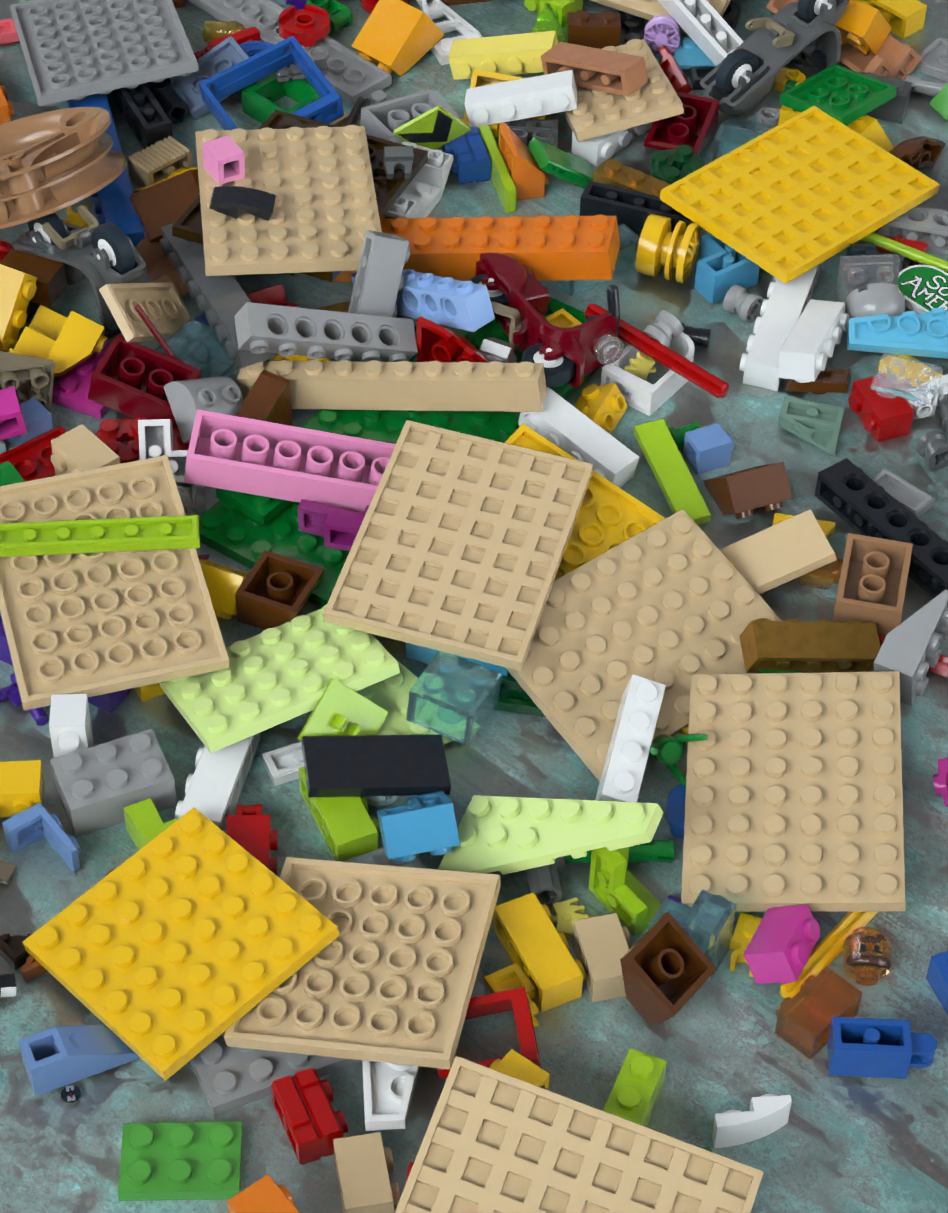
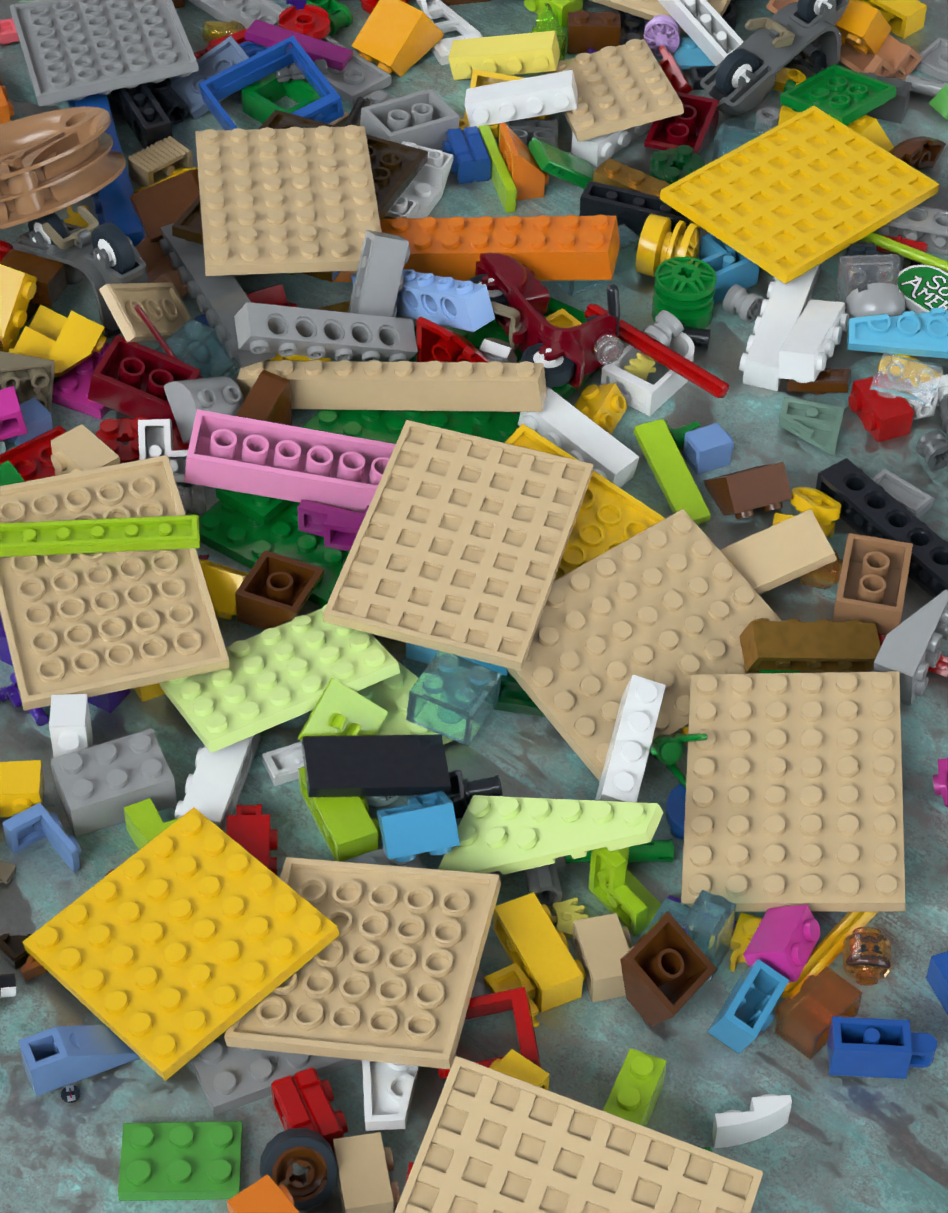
bright pink brick [202,135,245,185] -> none
black slope [209,186,276,221] -> none
dark grey tile [383,146,414,179] -> none
lime piece [394,105,471,149] -> none
nougat brick [541,42,648,97] -> none
none -> magenta tile [245,19,353,71]
none -> wheel [260,1128,338,1211]
none -> black piece [449,770,503,819]
none -> green wheel [652,257,717,329]
none -> dark azure brick [707,959,789,1054]
none -> yellow plate [790,487,841,525]

